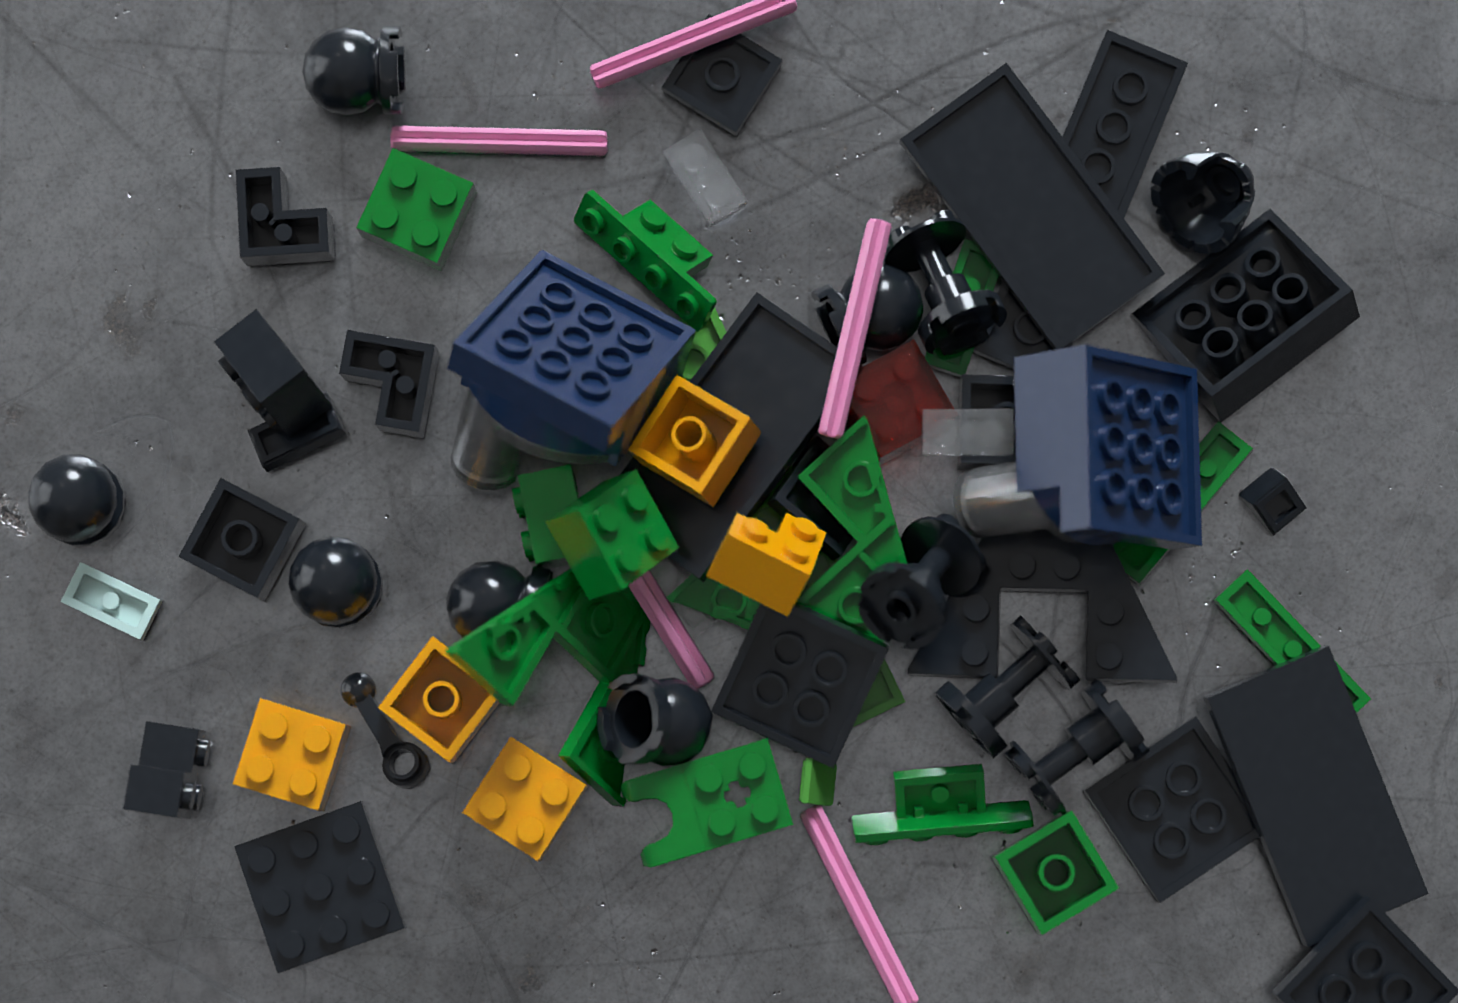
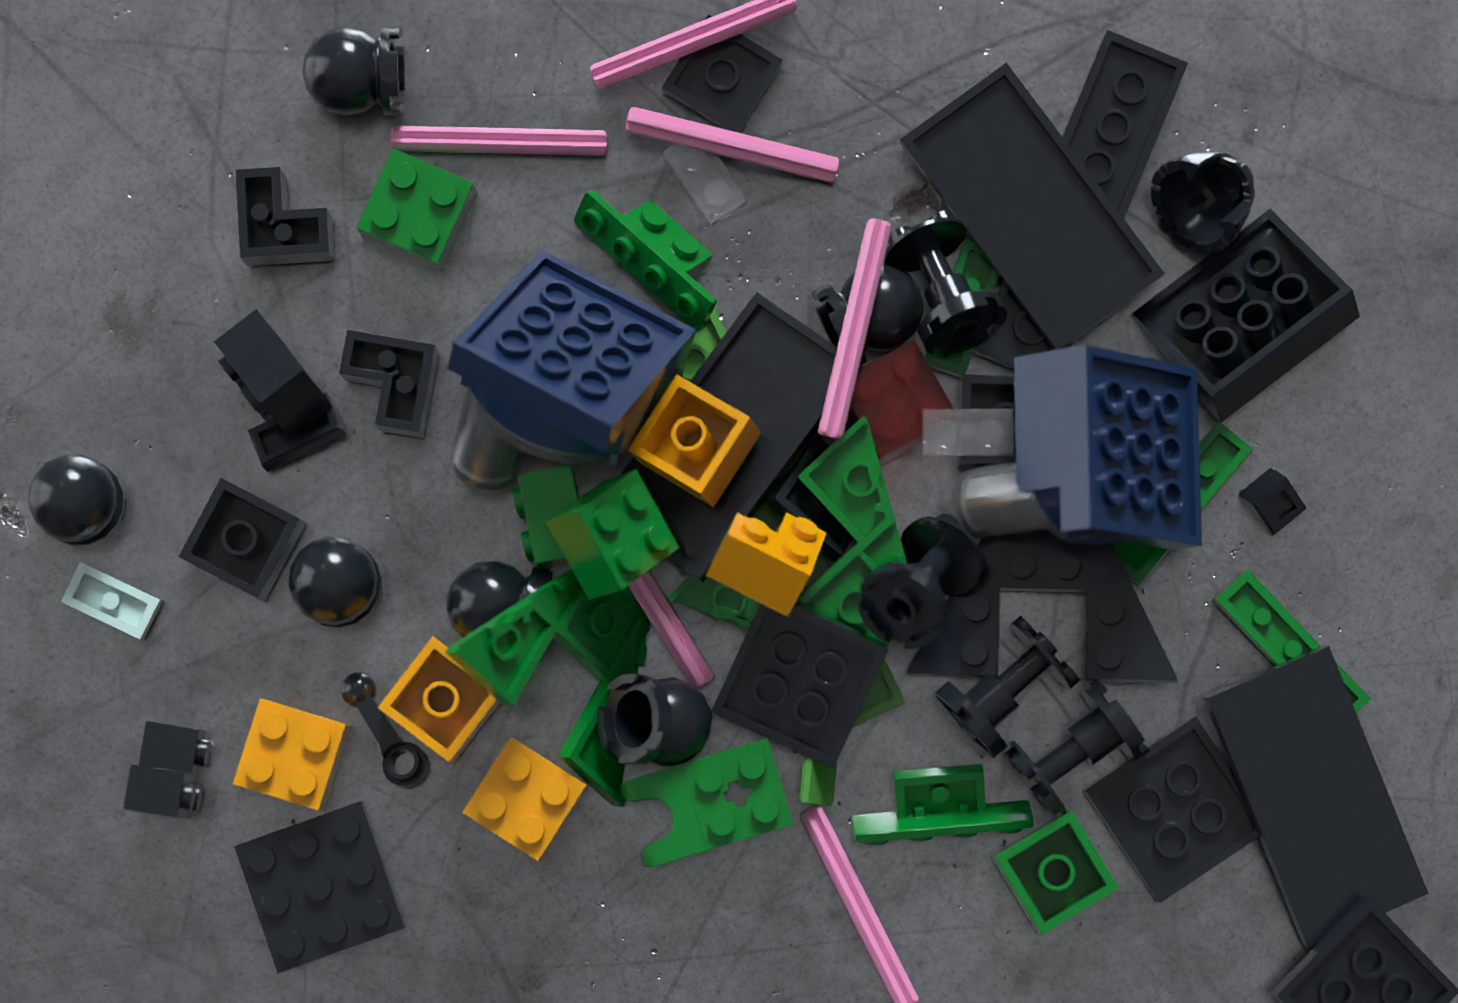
none -> bright pink axle [625,107,839,182]

